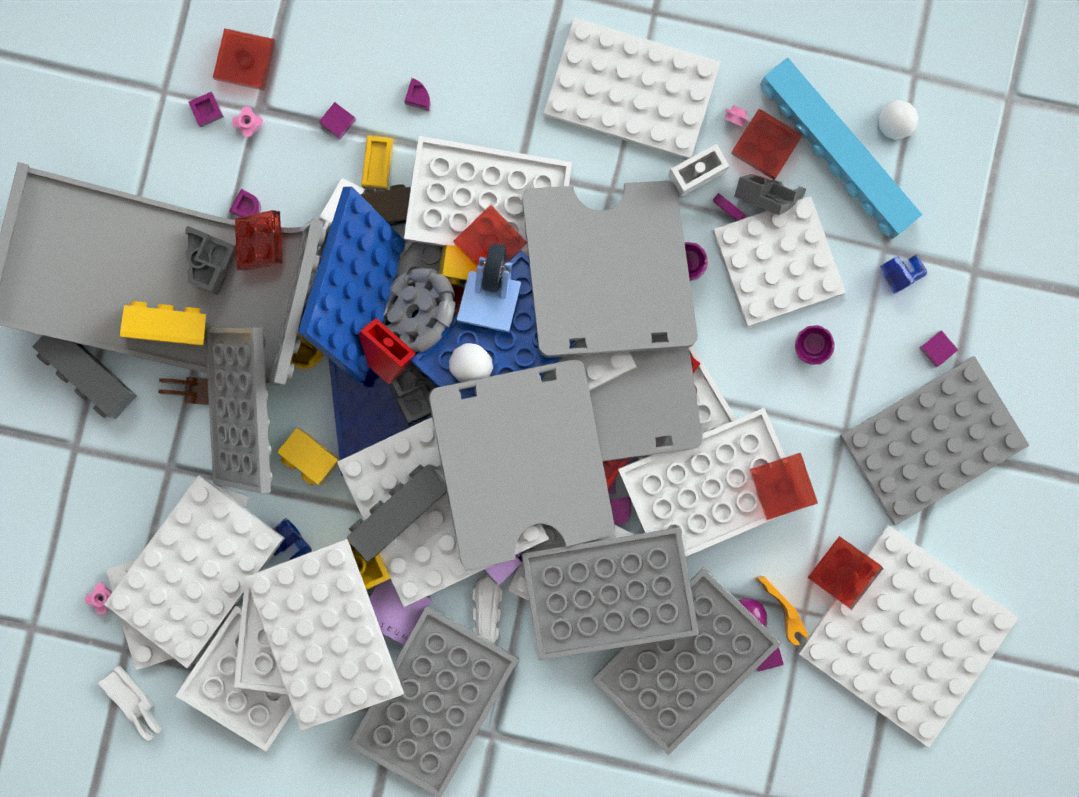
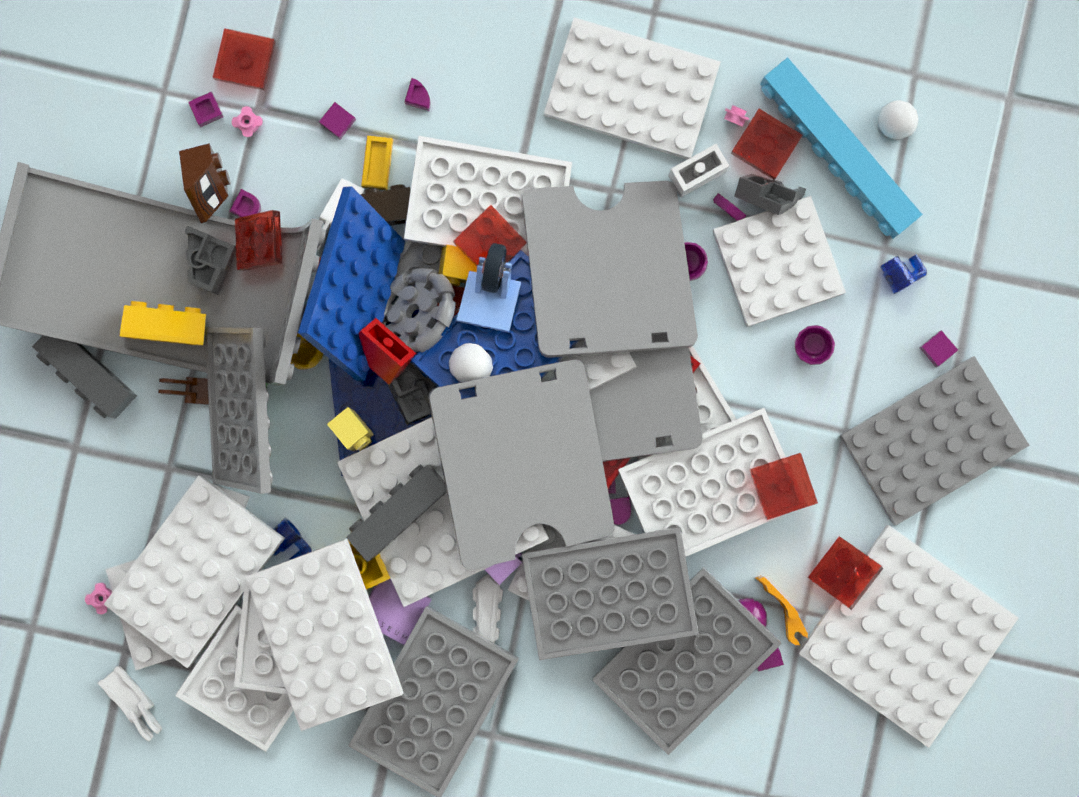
yellow brick [277,428,340,486] -> none
none -> reddish brown slope [179,143,231,223]
none -> light yellow brick [327,407,374,451]

